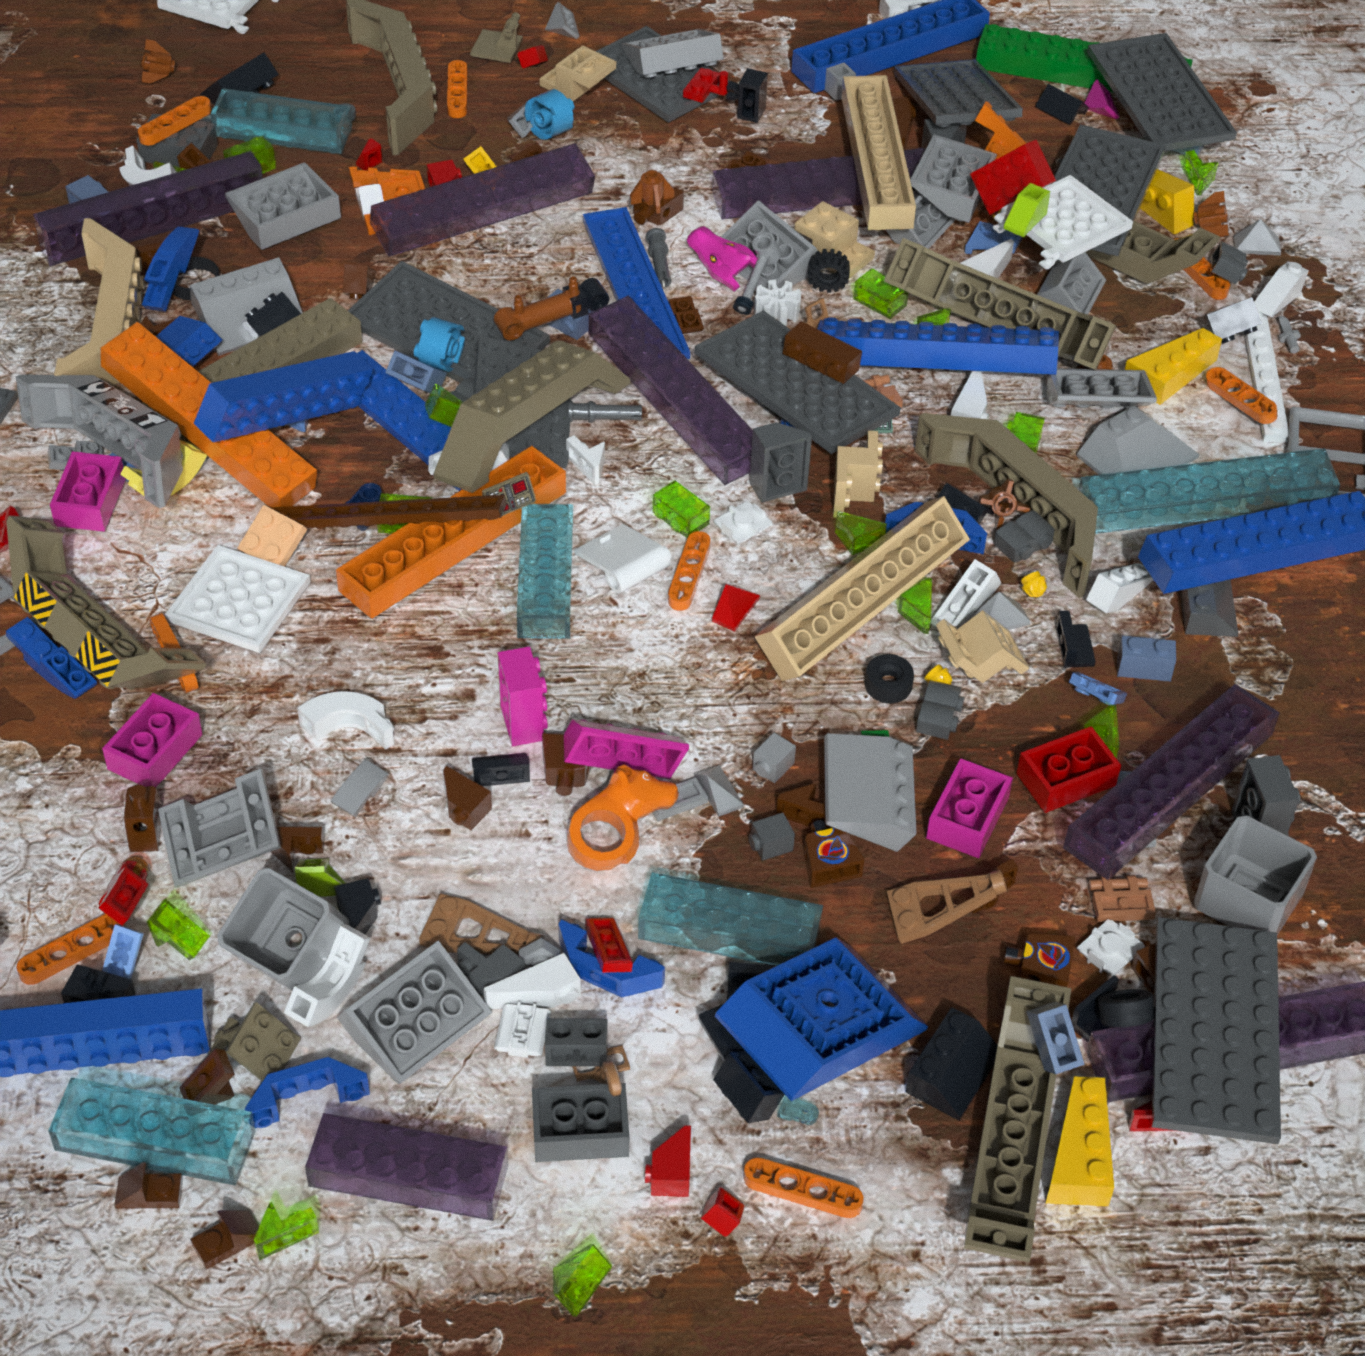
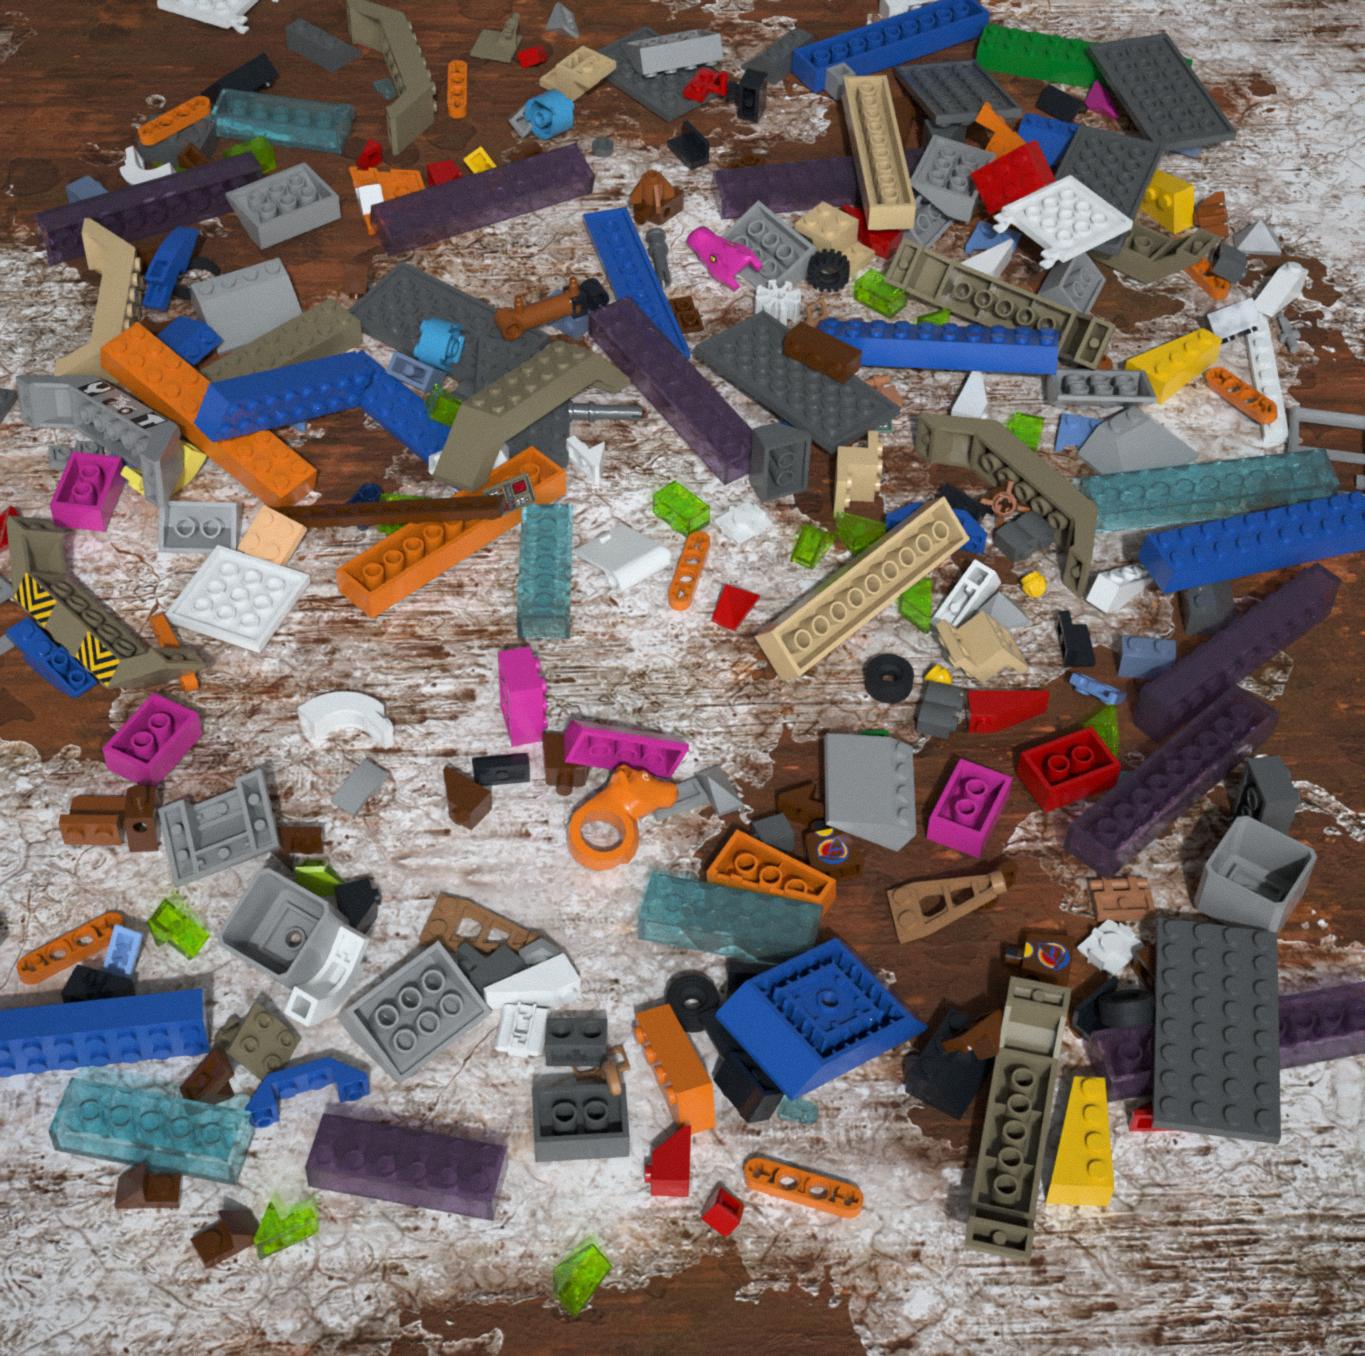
red plate [98,856,149,926] -> none
dark orange brick [140,39,175,84] -> none
black brick [242,292,301,340] -> none
blue slope [558,919,665,998] -> none
red tile [585,918,633,973] -> none
light grey piece [733,232,781,315] -> none
light grey brick [753,733,796,783] -> none
lime slope [1003,183,1051,237] -> none
sand blue brick [1026,1002,1085,1074] -> none
clear neon green slope [1182,150,1218,196] -> none
none -> dark orange bracket [59,796,126,845]
none -> light grey slope [159,501,242,554]
none -> dark grey slope [285,18,362,73]
none -> clear light blue piece [372,78,396,99]
none -> dark grey tile [592,137,614,157]
none -> orange wedge [632,1003,716,1135]
none -> black tyre [665,975,720,1033]
none -> black panel [667,120,710,171]
none -> orange wedge [706,830,836,919]
none -> dark grey slope [741,28,813,85]
none -> clear neon green slope [790,523,837,570]
none -> red slope [842,204,903,260]
none -> reddish brown slope [942,1009,1003,1060]
none -> red slope [965,690,1050,733]
none -> blue slope [1018,113,1080,169]
none -> medium blue wing [1055,413,1106,452]
none -> clear purple brick [1133,562,1342,744]

